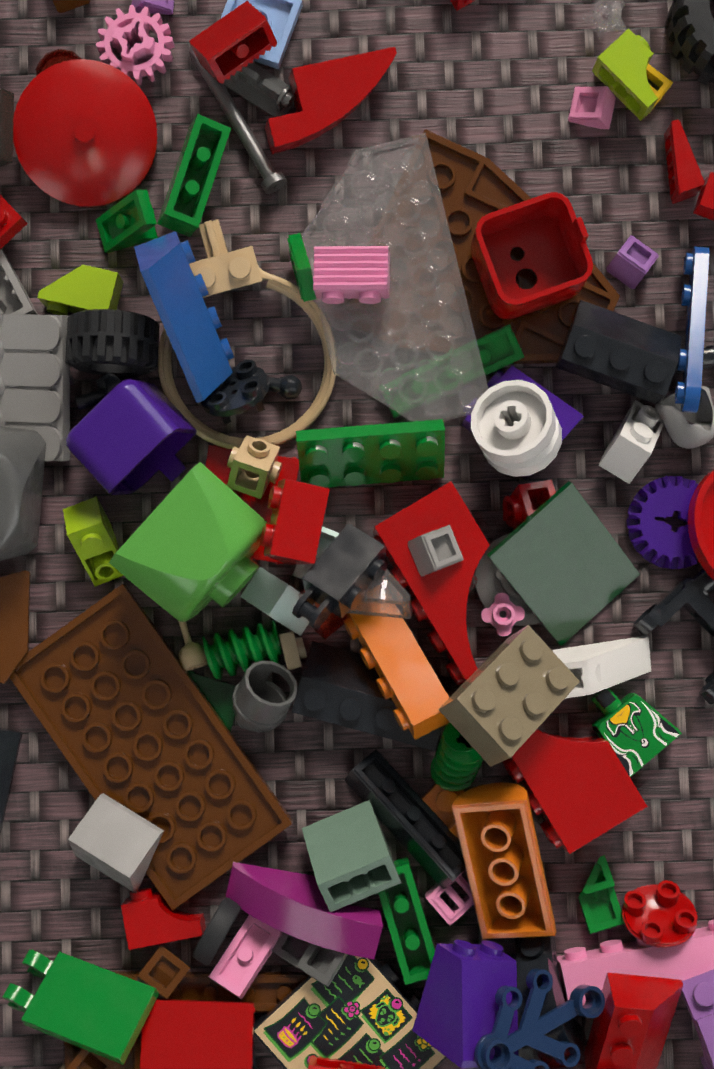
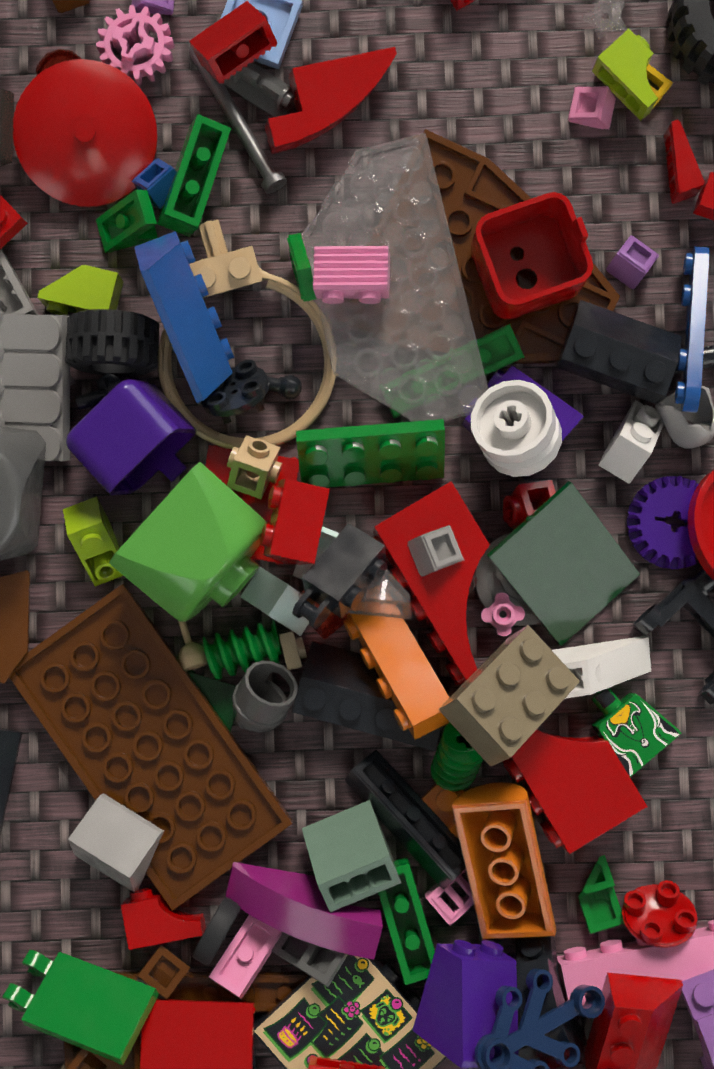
none -> blue slope [132,158,176,209]

